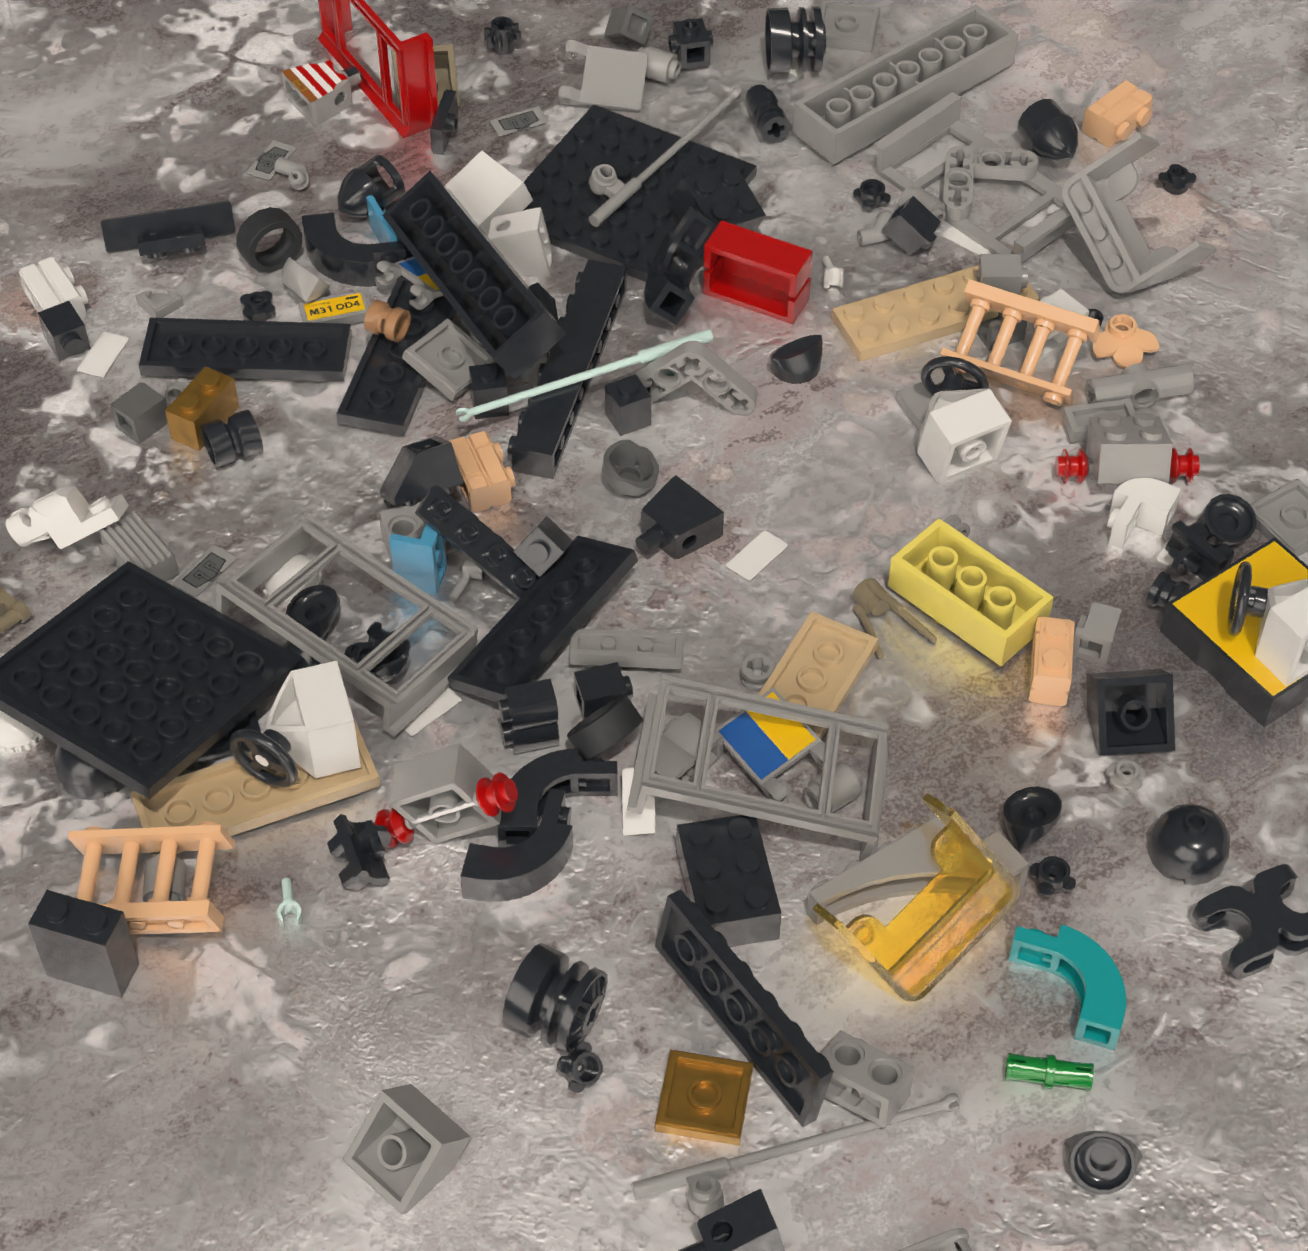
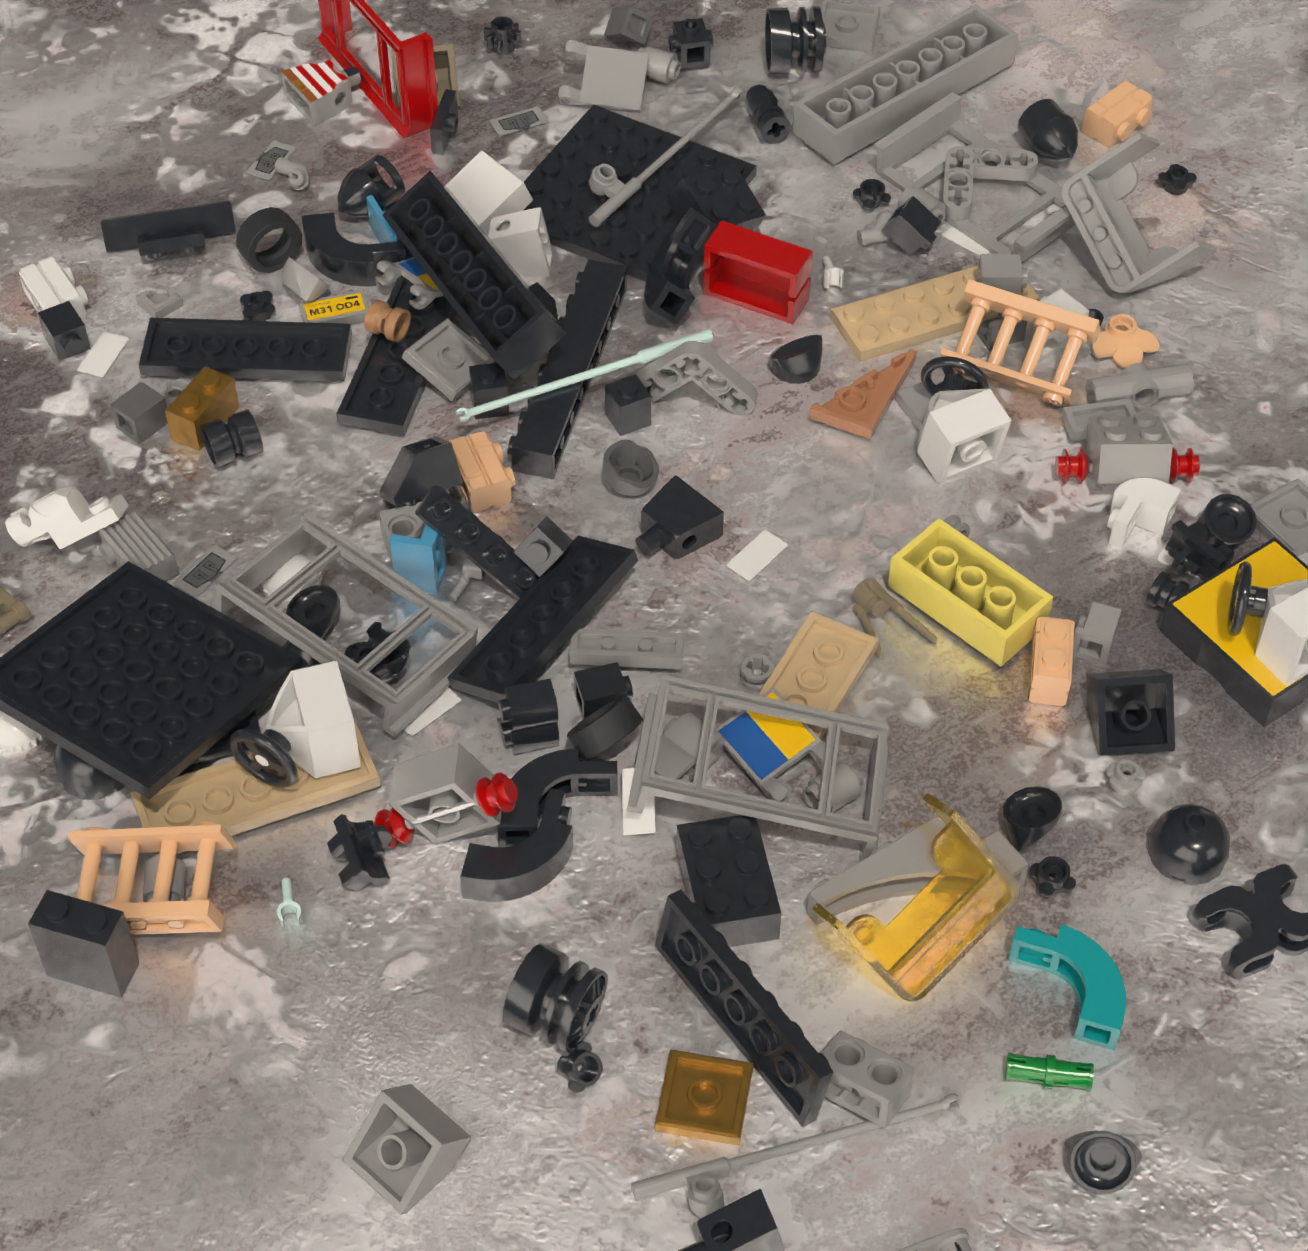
none -> nougat wing [809,349,917,439]

